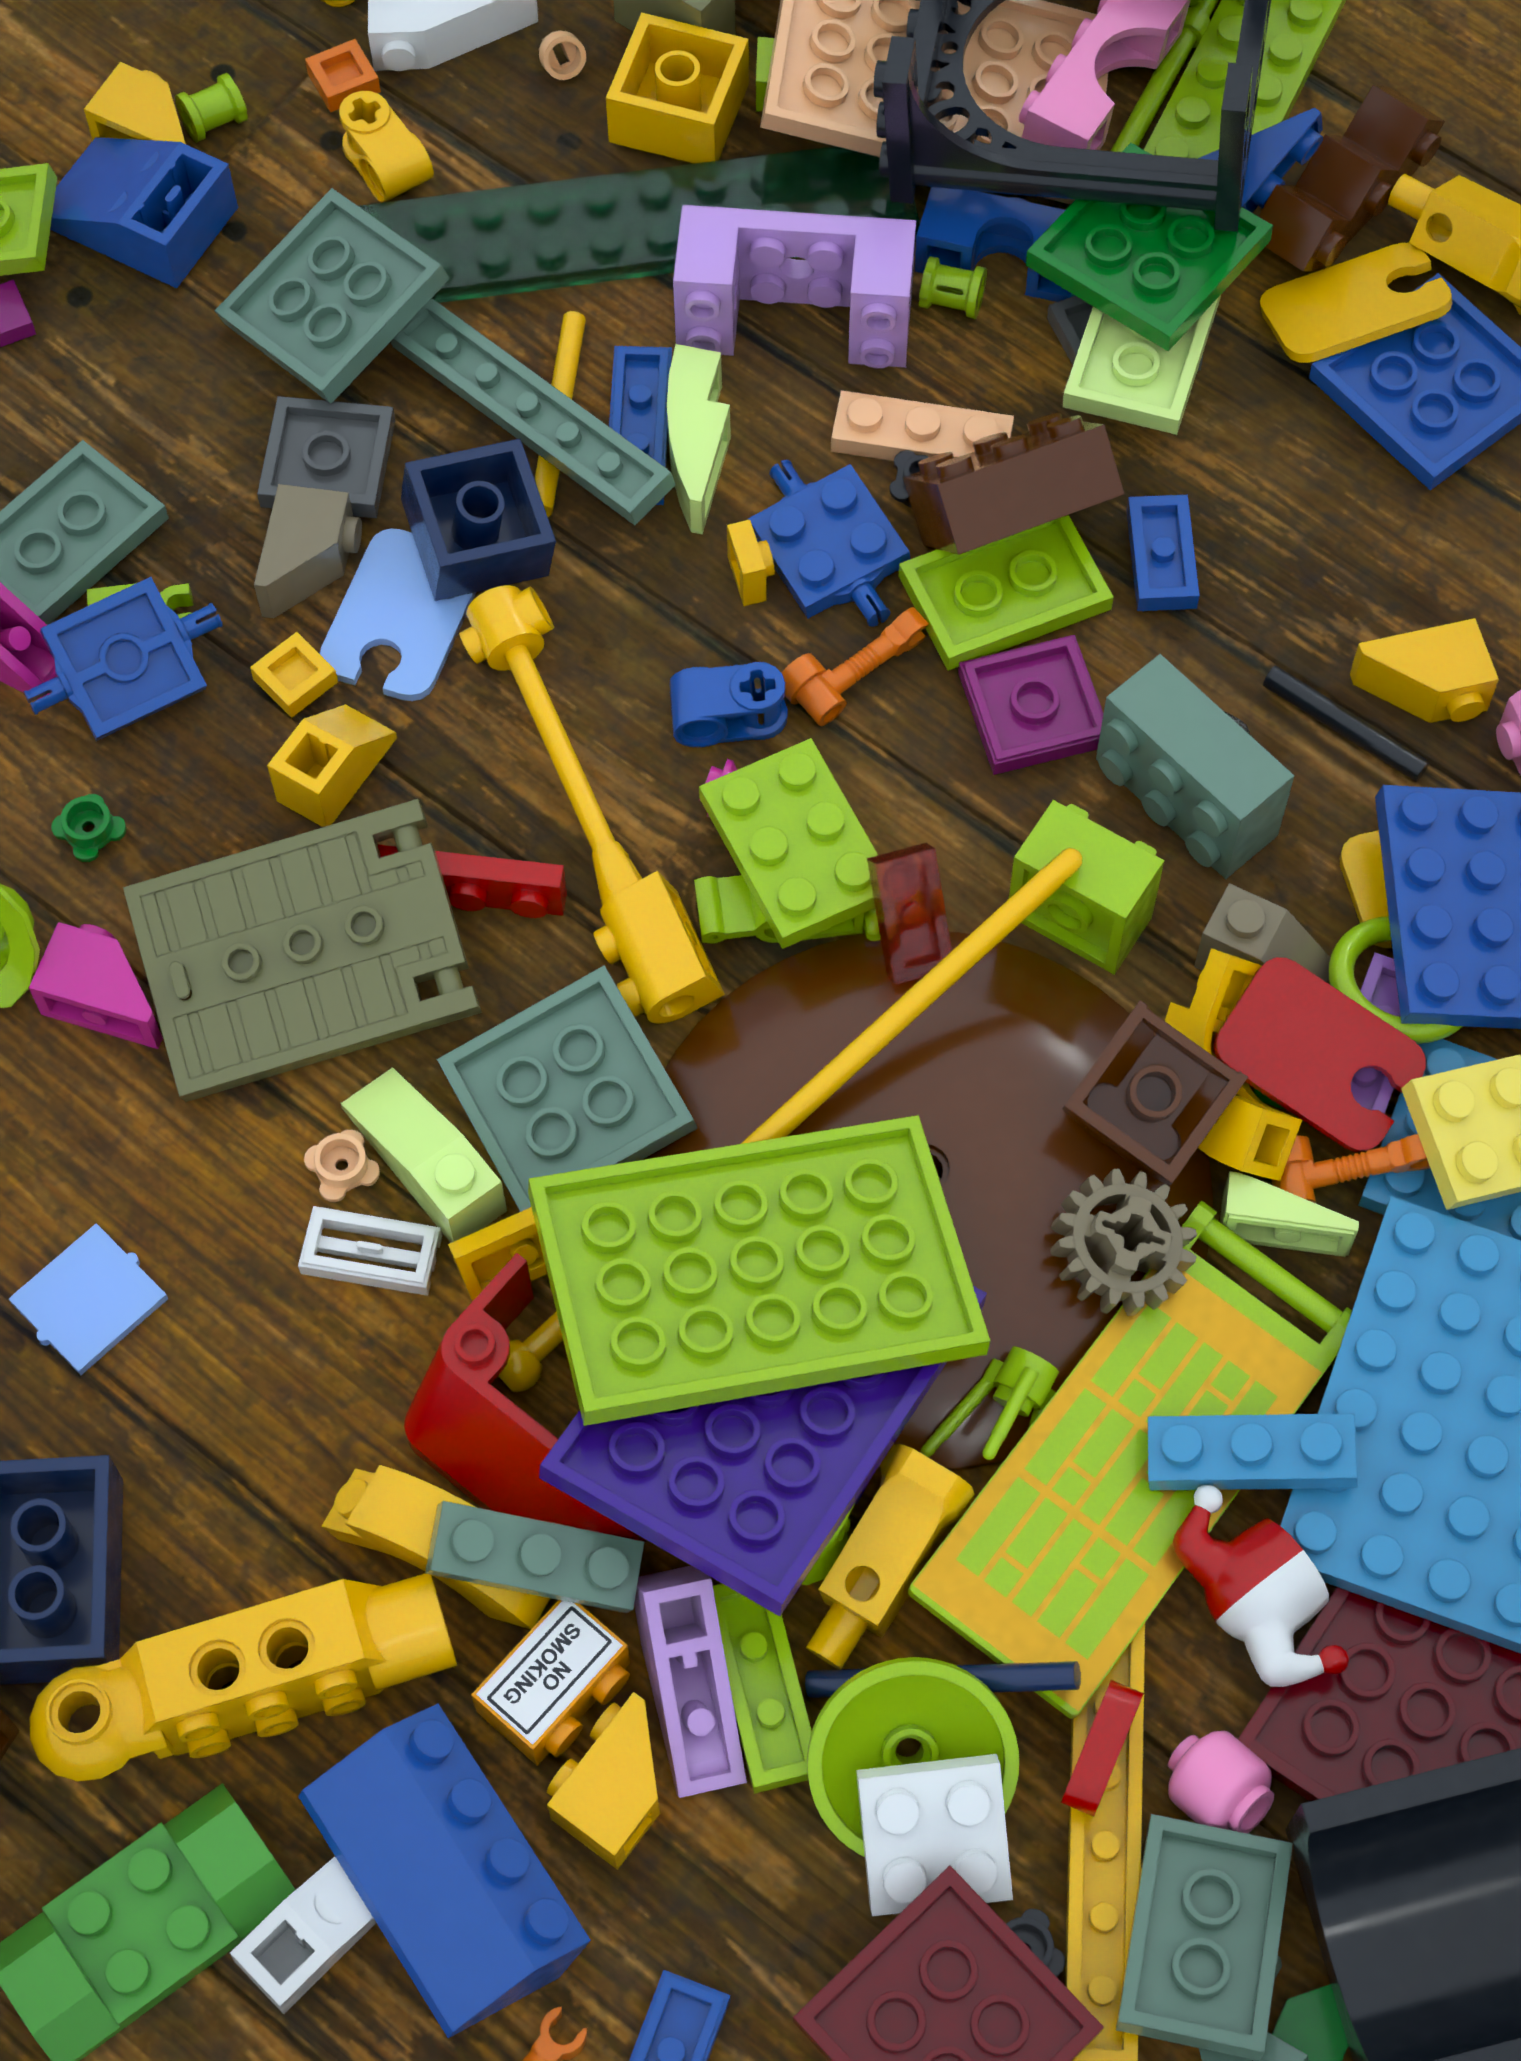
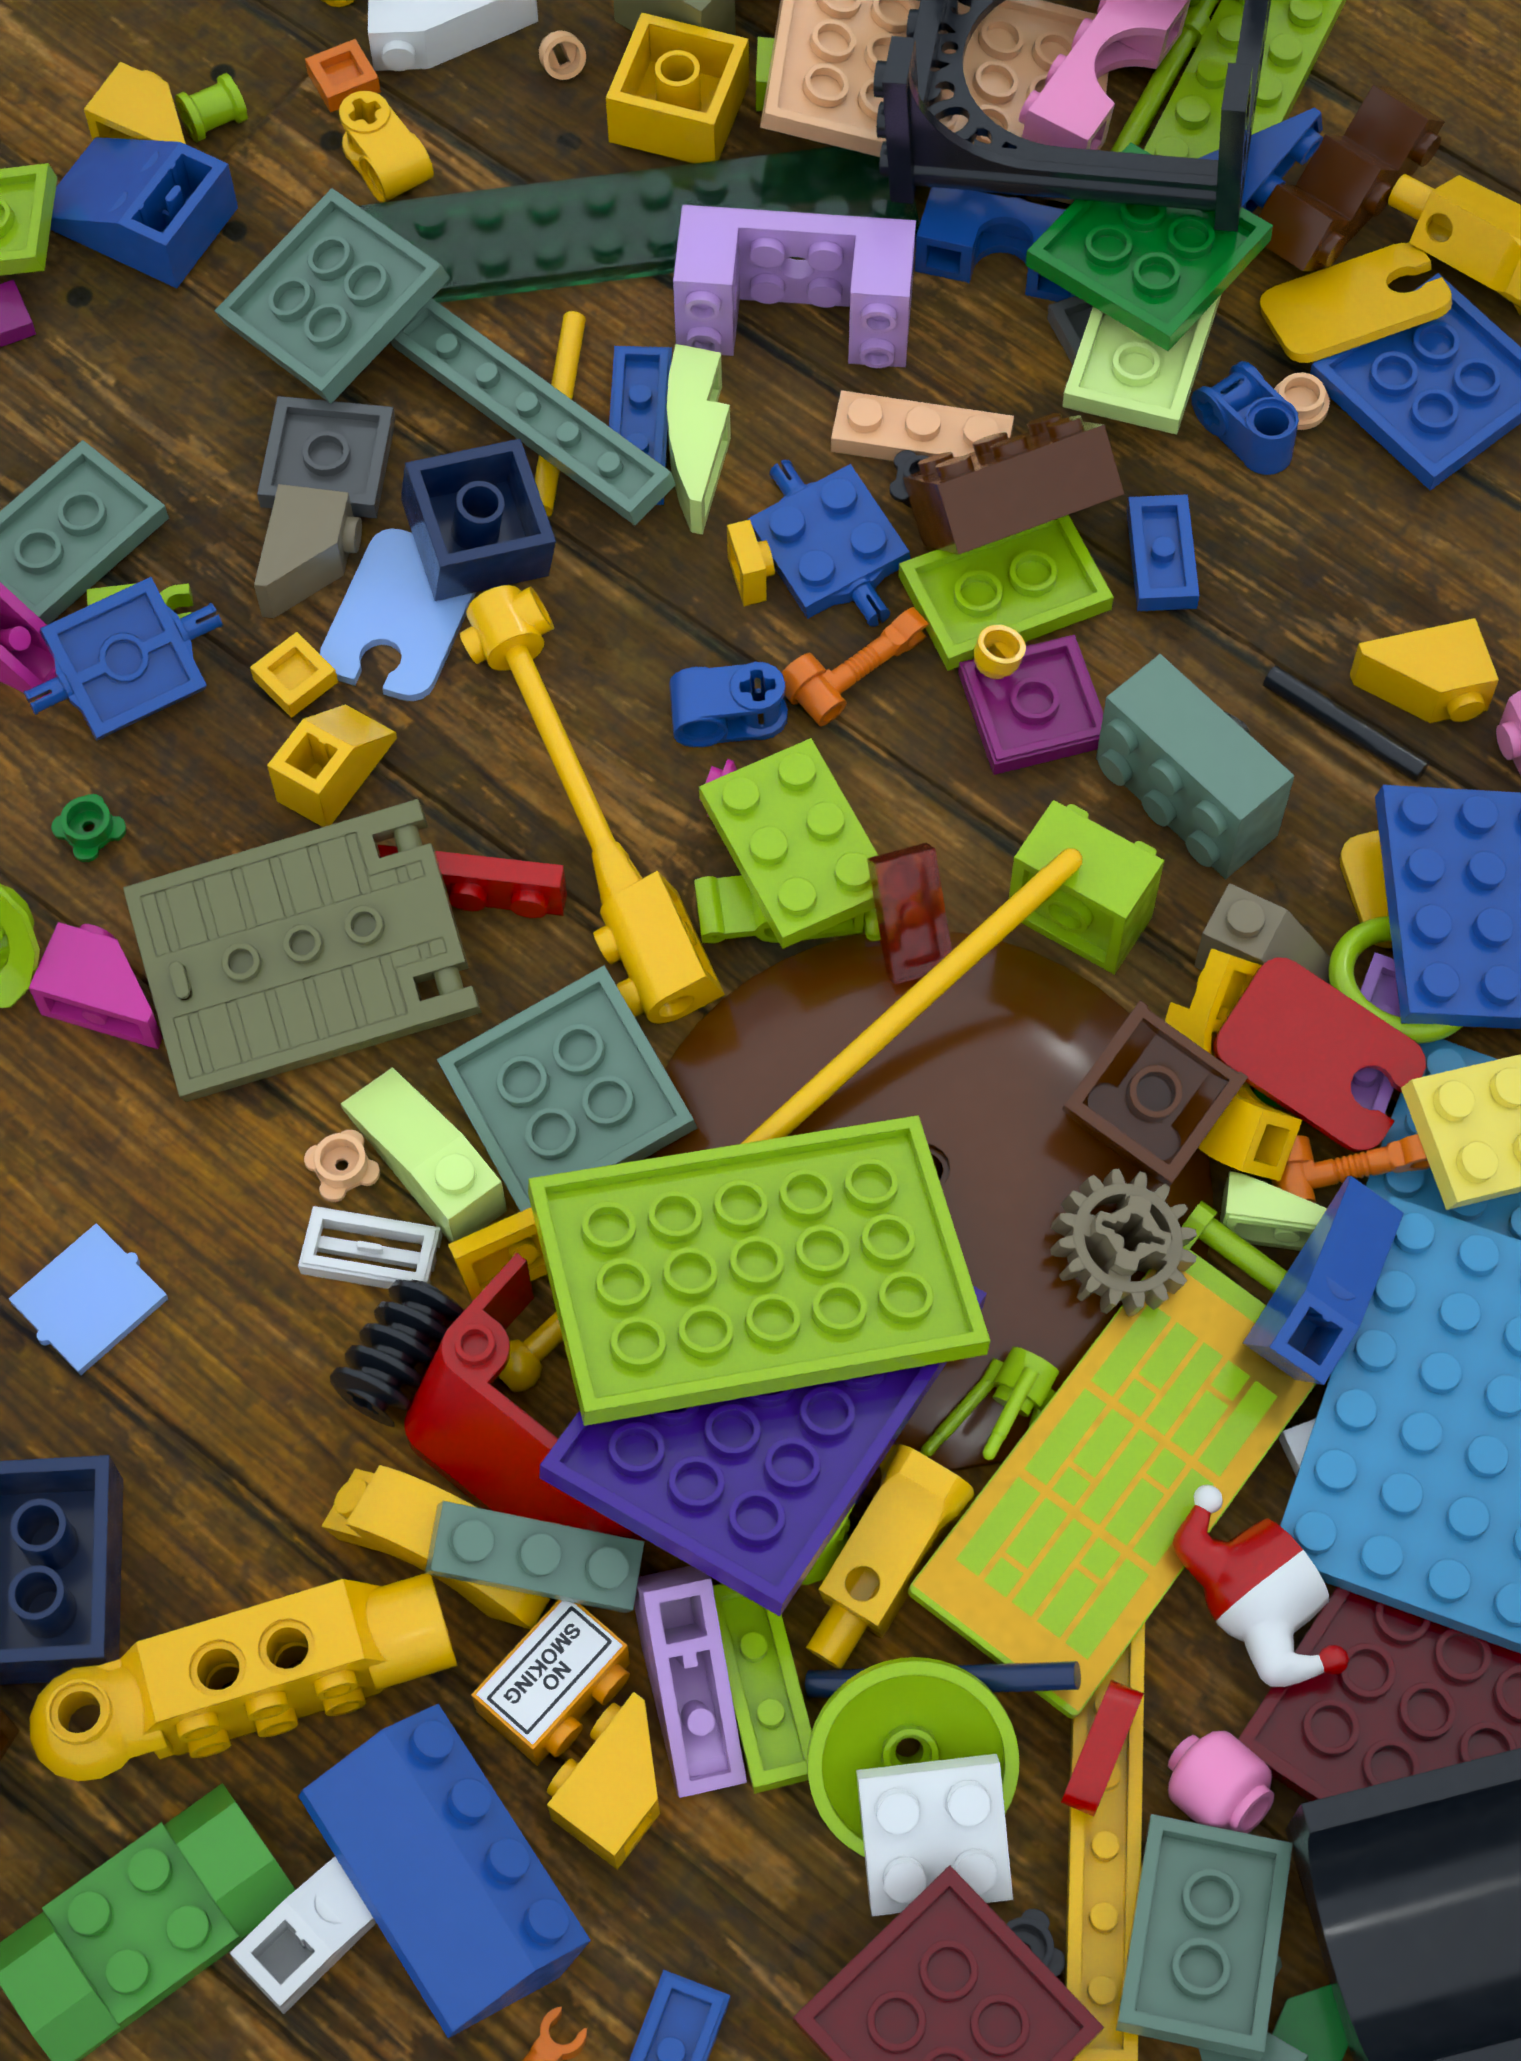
lime bush [919,256,987,319] -> none
dark azure plate [1148,1413,1358,1491] -> none
none -> black piece [330,1279,464,1428]
none -> yellow hinge [974,625,1026,679]
none -> blue piece [1191,361,1299,475]
none -> blue slope [1243,1176,1404,1385]
none -> light nougat plate [1274,373,1330,430]

